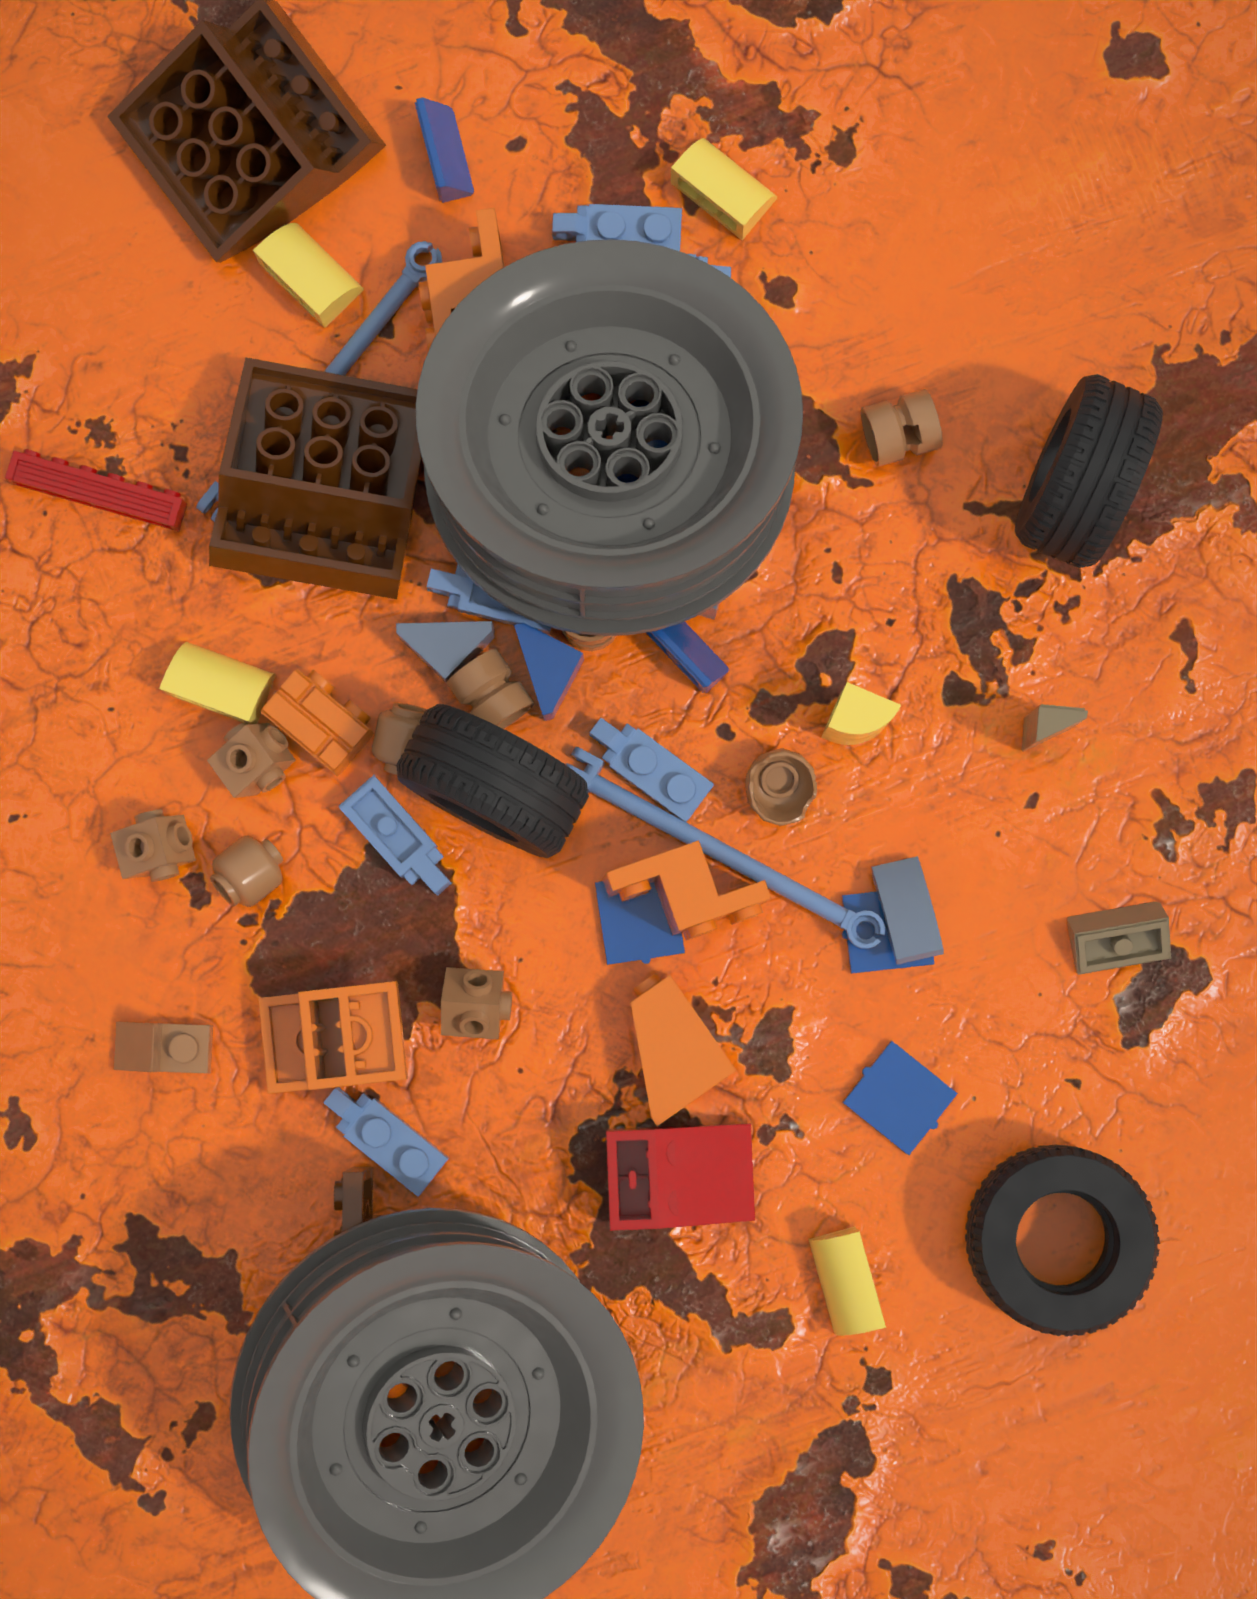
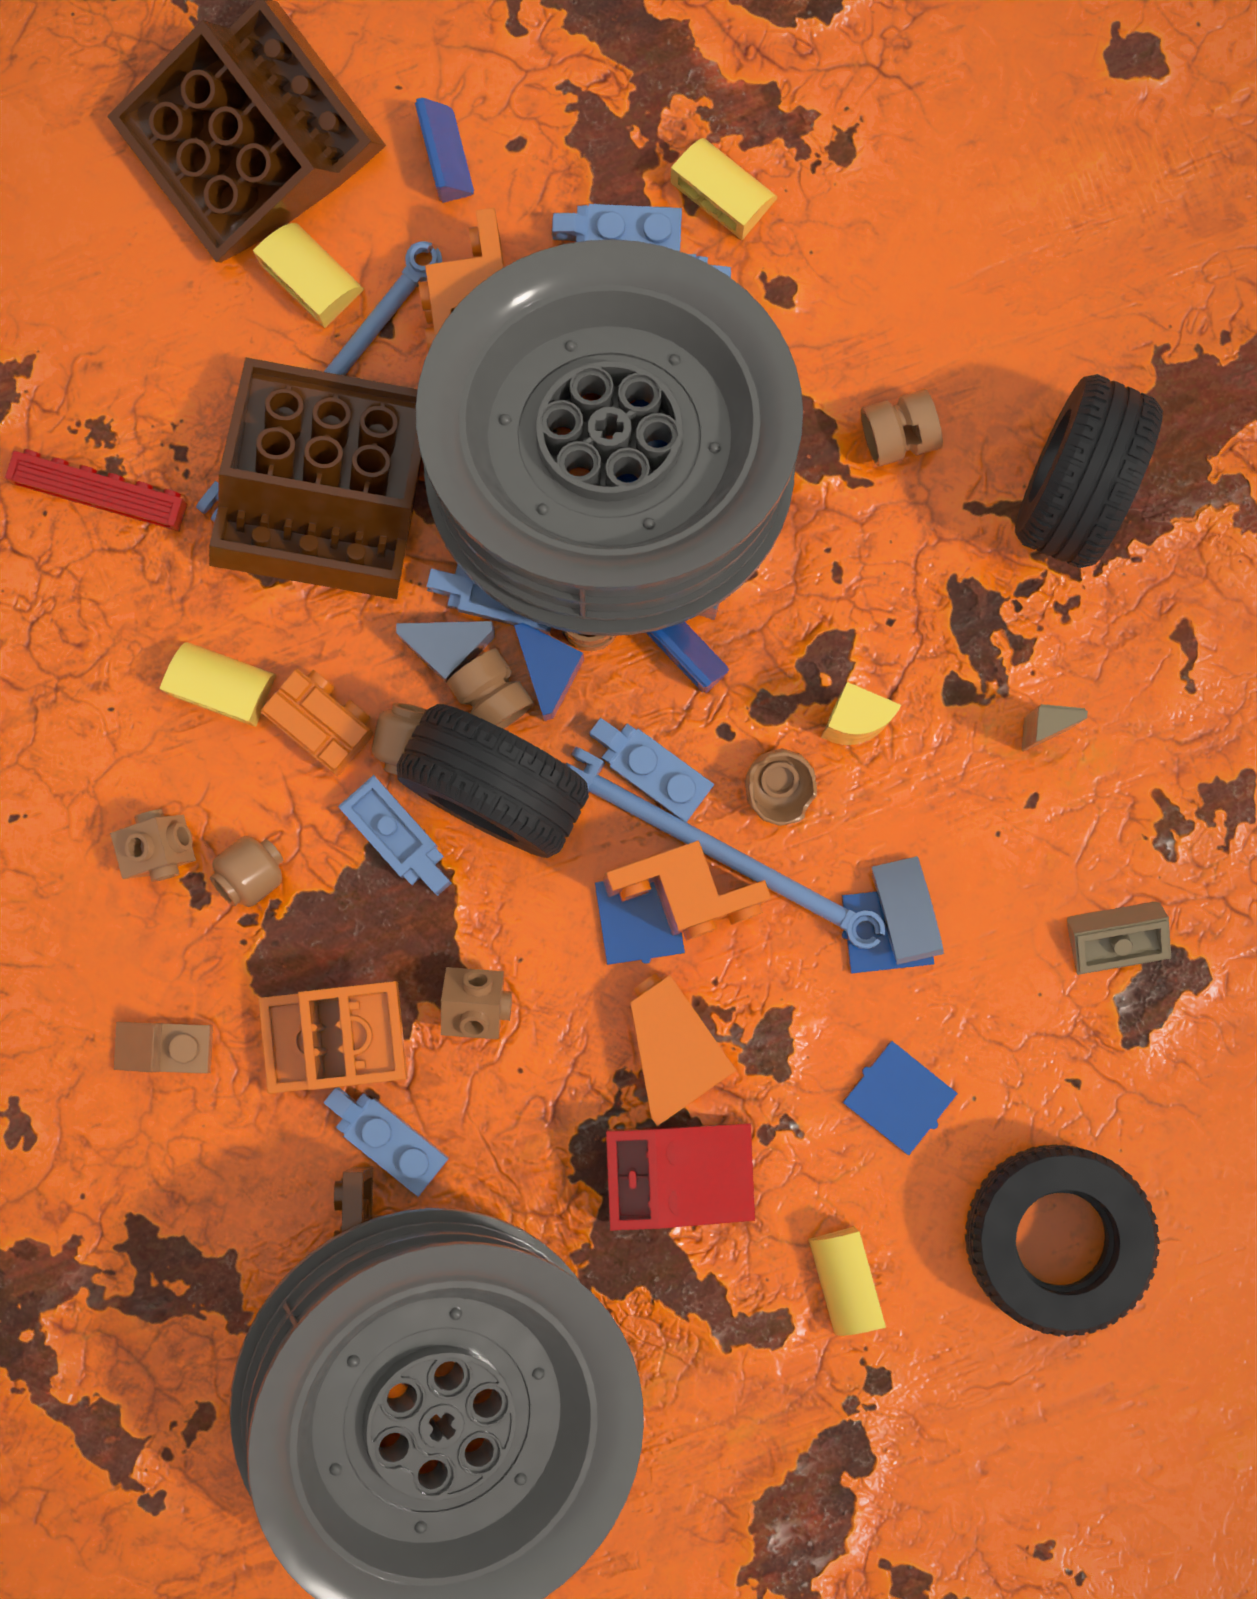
medium nougat brick [207,722,296,798] -> none

